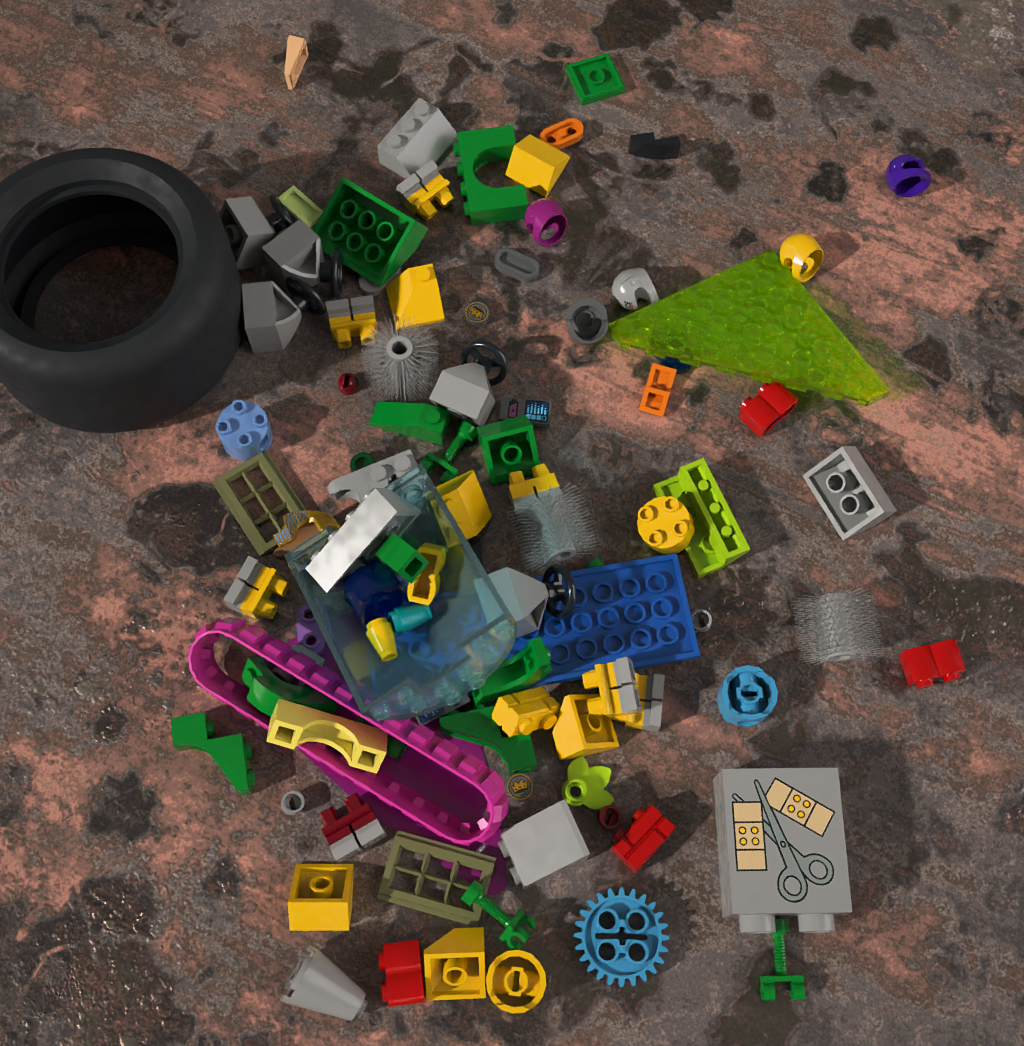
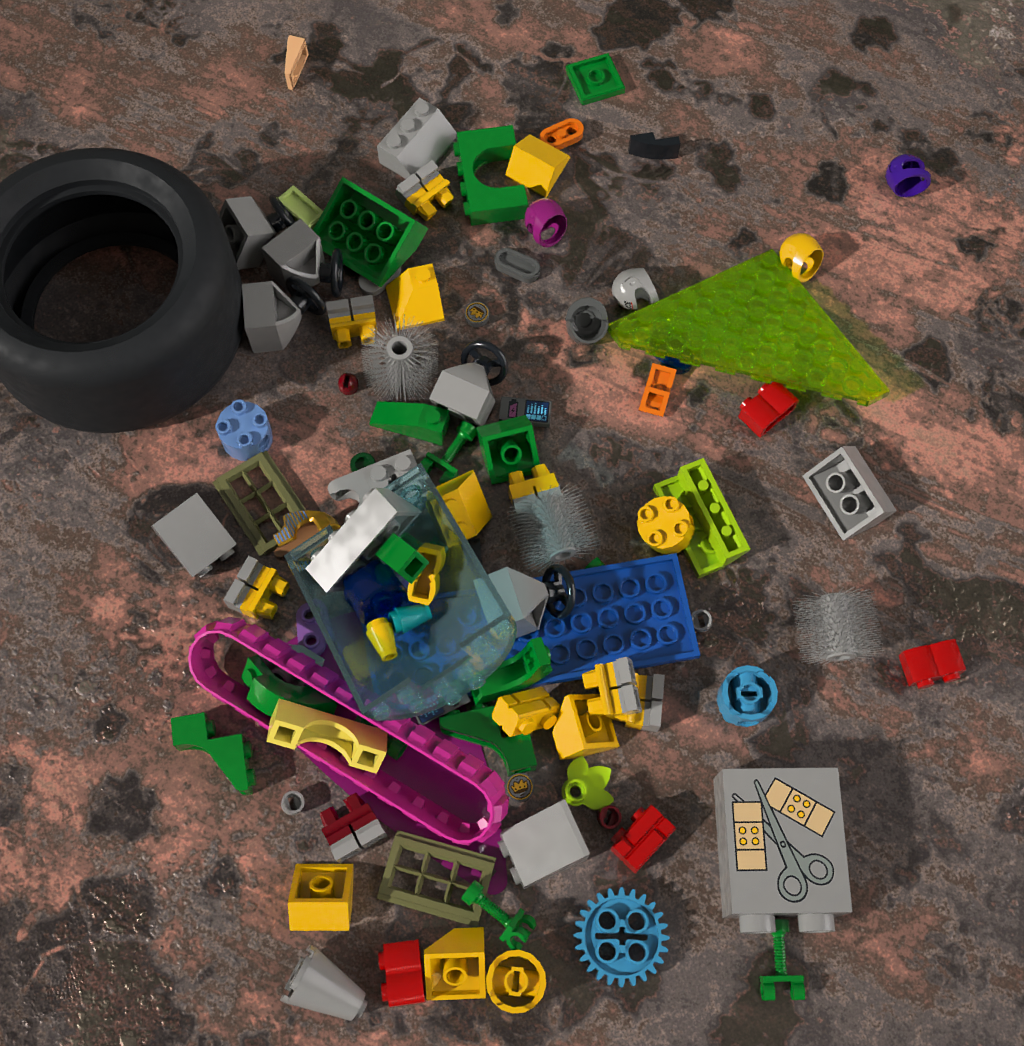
none -> light grey slope [151,493,236,578]

